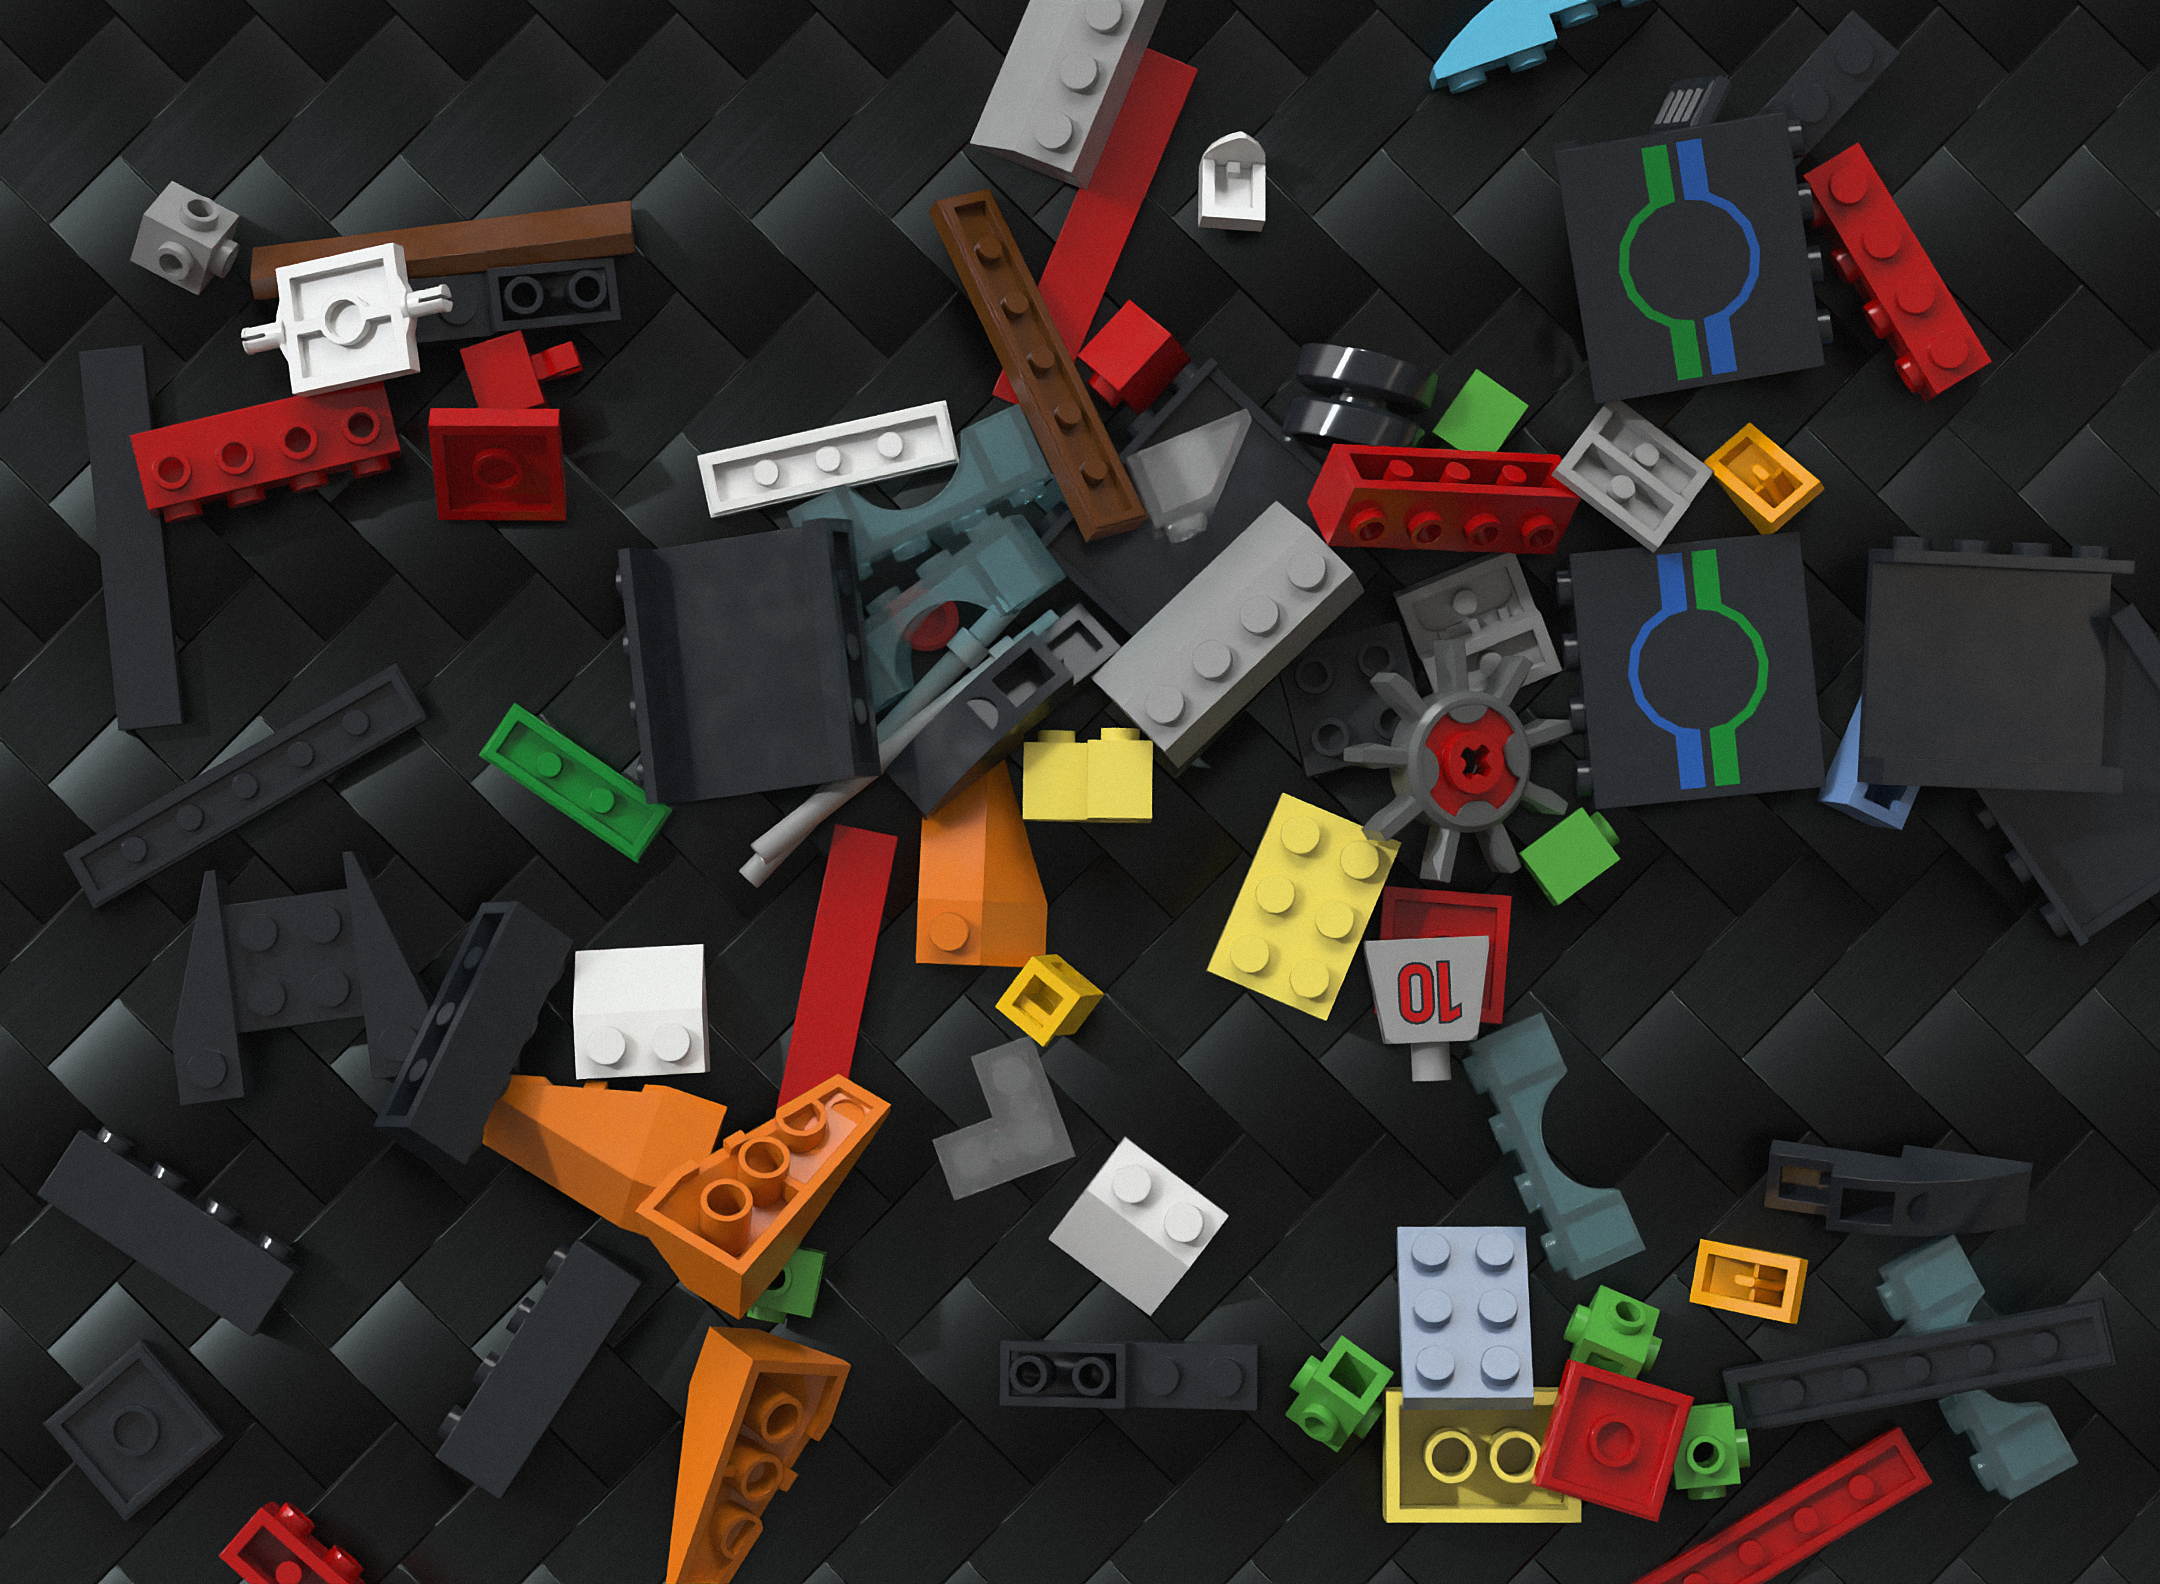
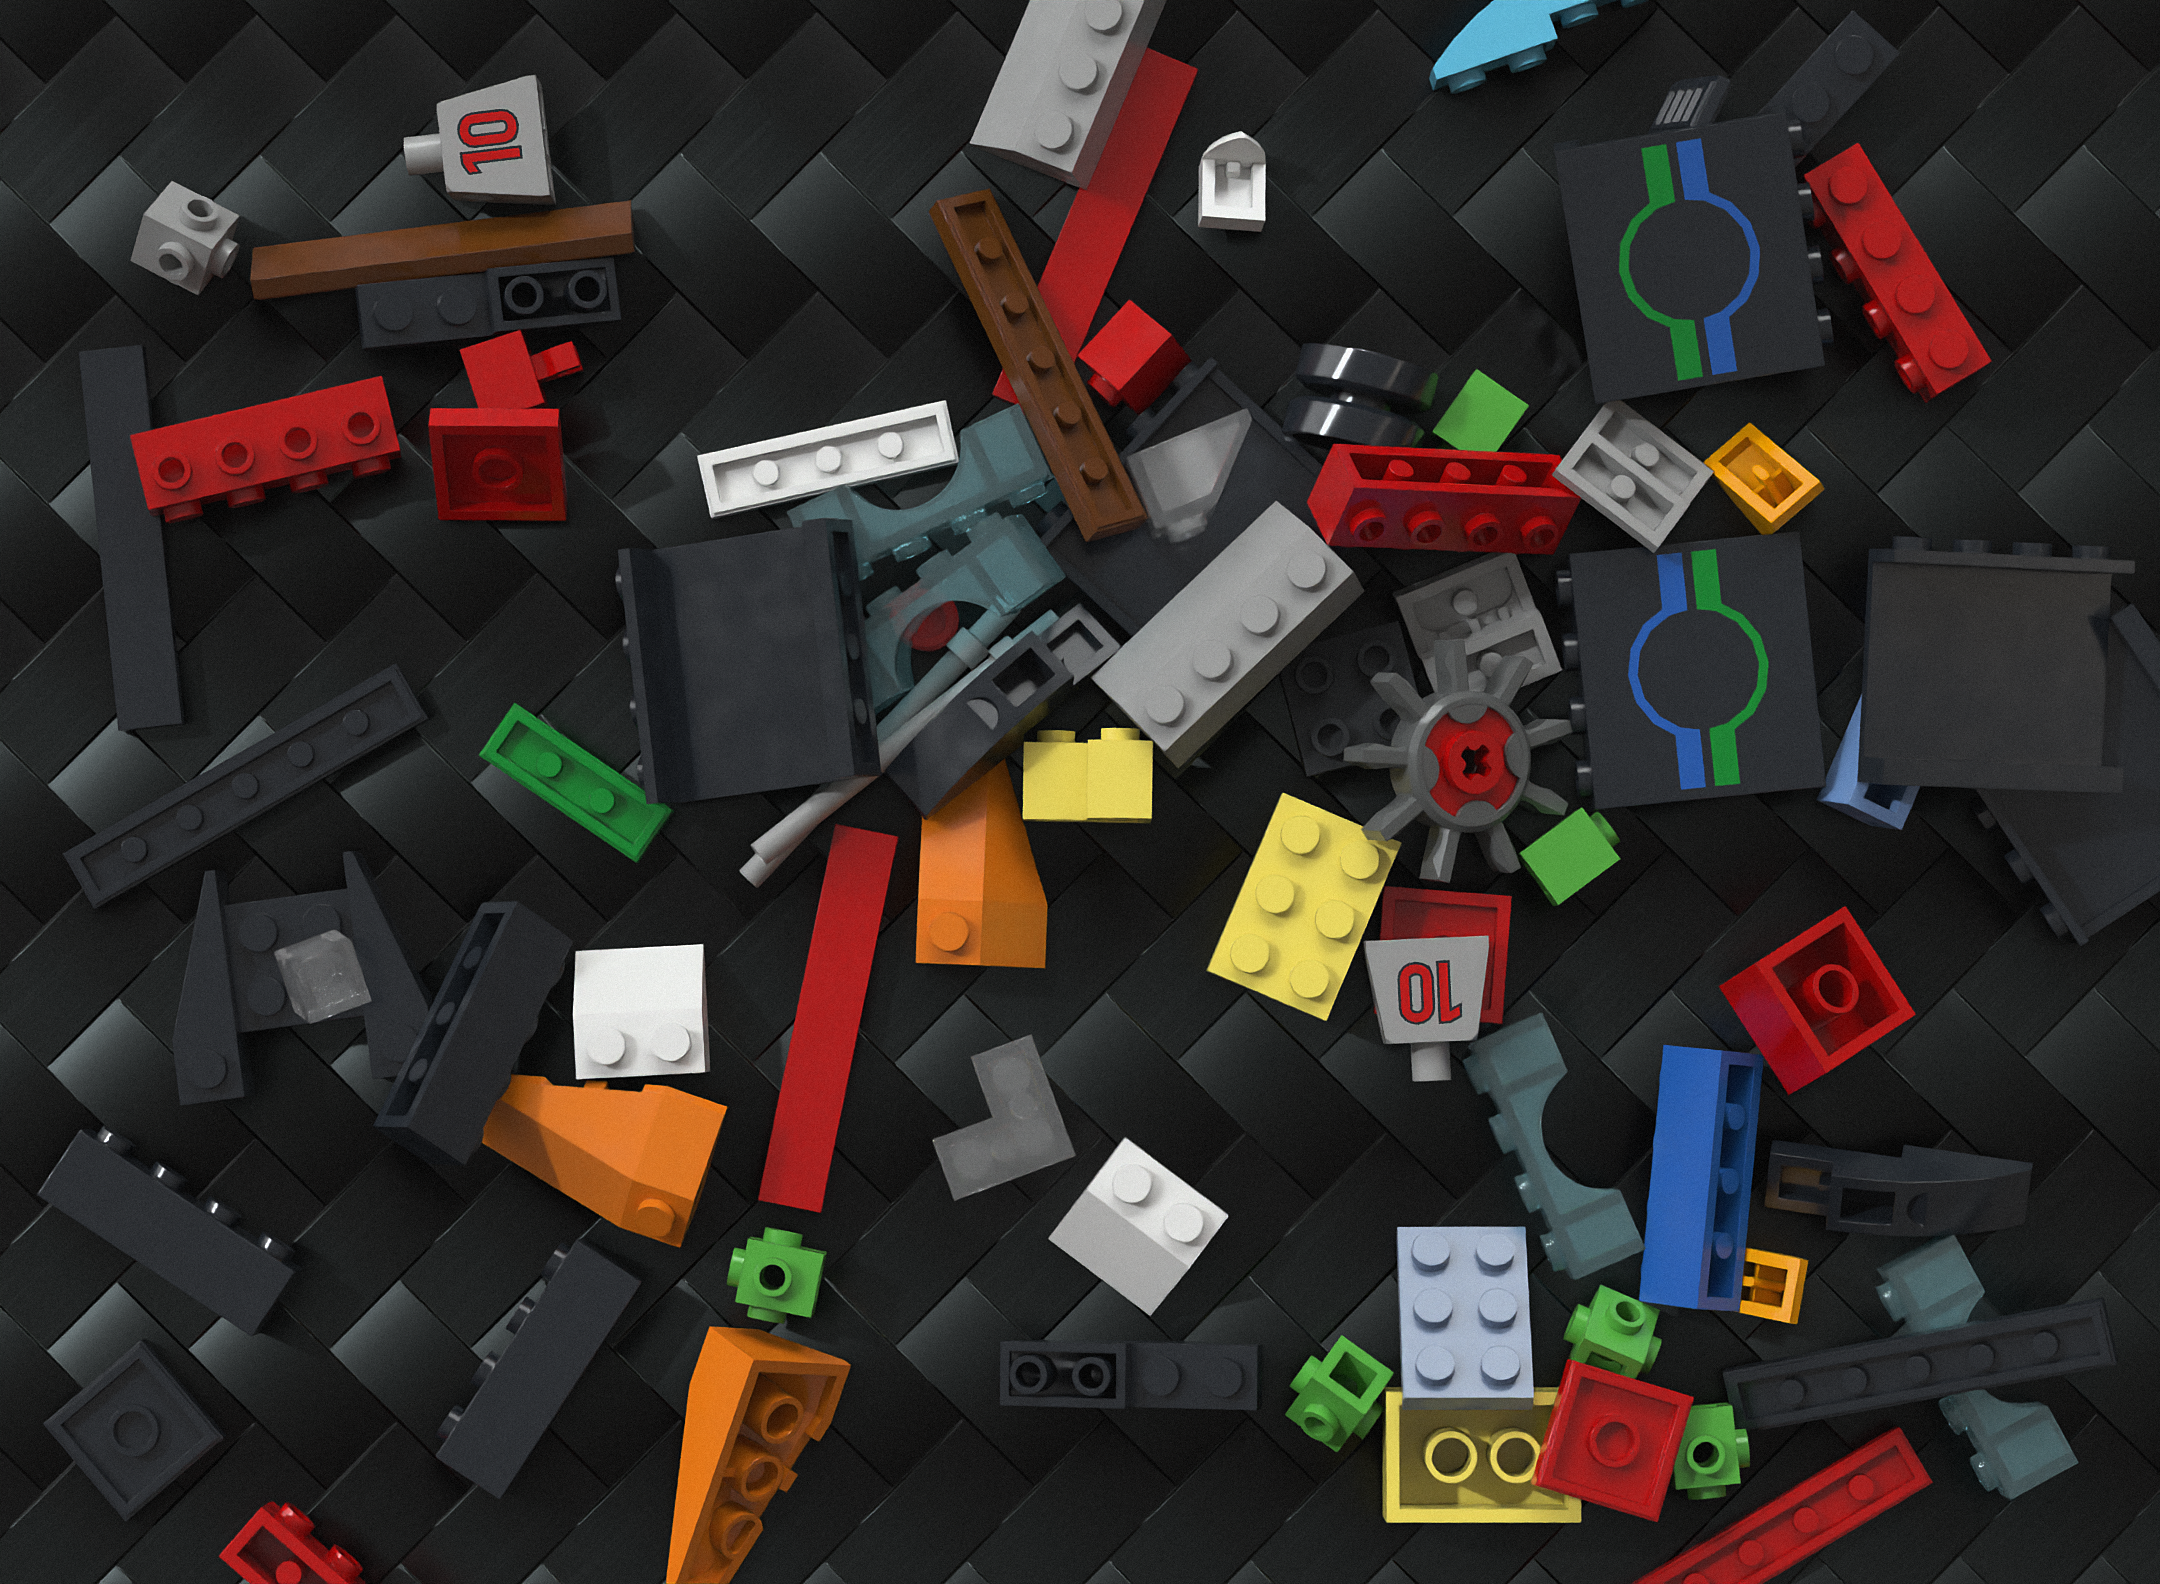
white plate [241,243,453,397] -> none
orange wedge [635,1074,891,1320] -> none
yellow brick [995,954,1104,1047] -> none
none -> clear brick [274,929,371,1024]
none -> light grey torso [404,75,556,205]
none -> blue brick [1639,1045,1764,1312]
none -> red brick [1719,906,1916,1095]

